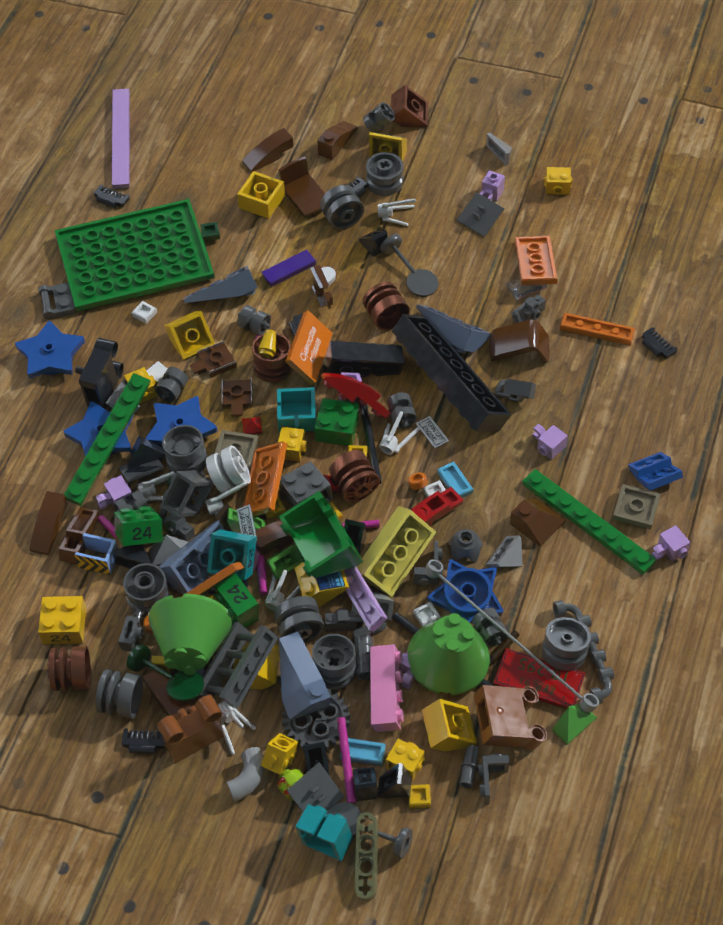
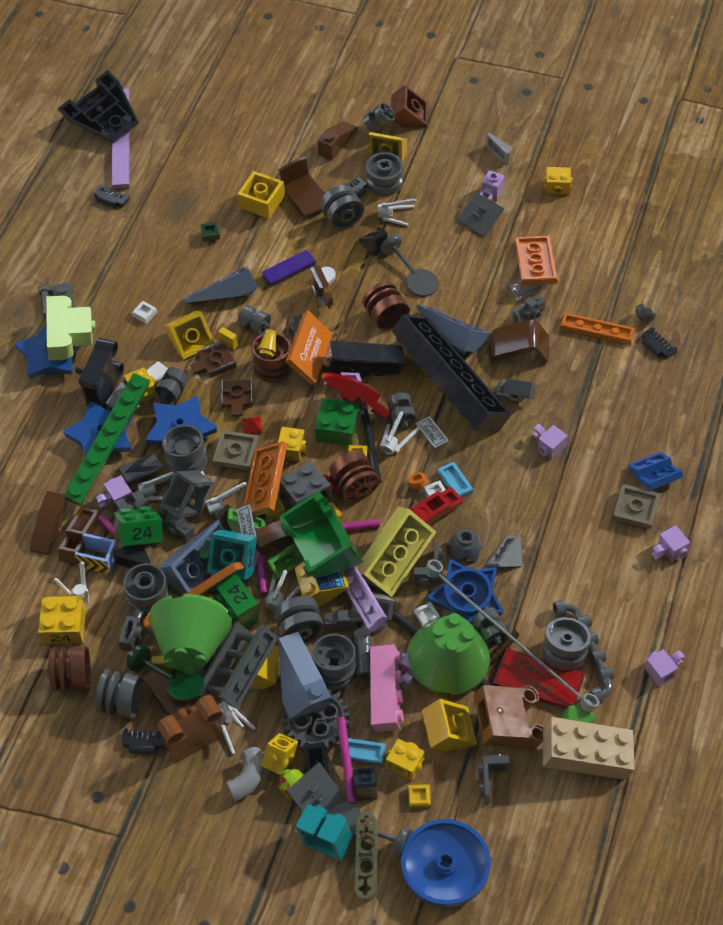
green plate [54,199,215,312] -> none
black slope [126,436,166,469] -> none
light grey slope [149,535,188,566] -> none
white wheel [206,445,251,493] -> none
reddish brown slope [242,128,294,173] -> none
teal piece [277,387,316,433] -> none
black slope [344,519,366,555] -> none
black slope [377,763,412,798] -> none
dark grey axle [459,745,479,788] -> none
reddish brown slope [510,498,566,547] -> none
green plate [522,469,656,575] -> none
none -> yellowish green brick [46,296,96,360]
none -> white plant [54,562,89,603]
none -> black wedge [57,70,139,143]
none -> dark green plate [199,539,211,566]
none -> yellow tile [218,327,238,350]
none -> blue dish [401,819,491,907]
none -> tan brick [543,717,635,780]
none -> dark grey plate [635,304,656,323]
none -> lavender brick [644,649,685,687]

